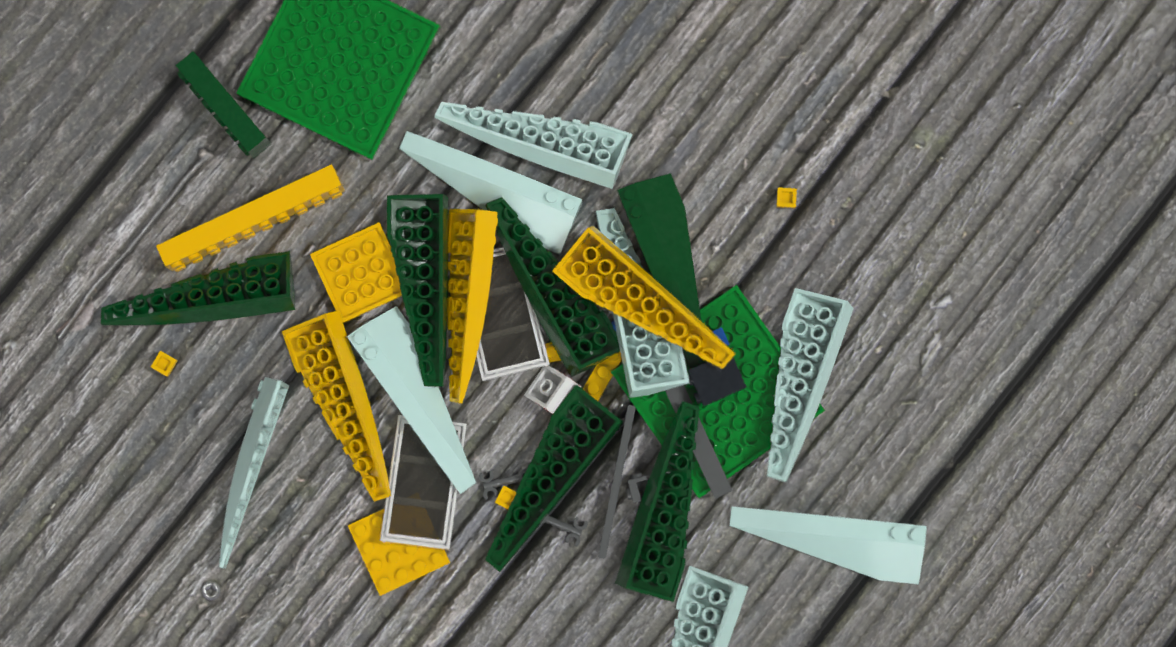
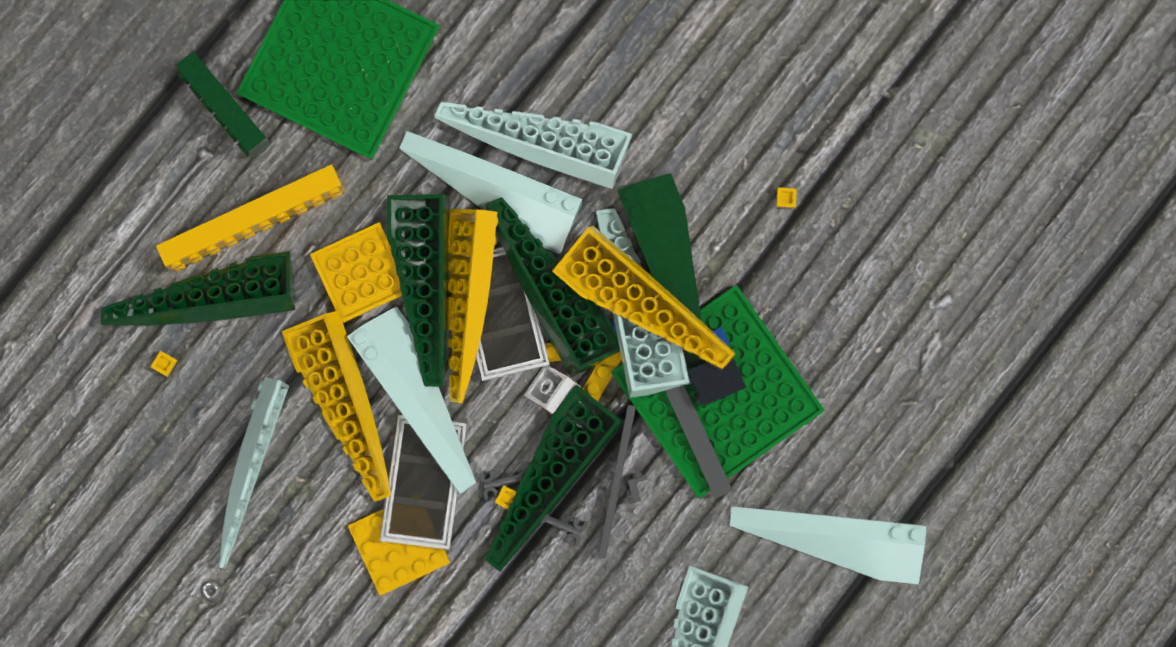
dark green wedge [615,401,700,602] -> none
light aqua wedge [767,288,854,482] -> none

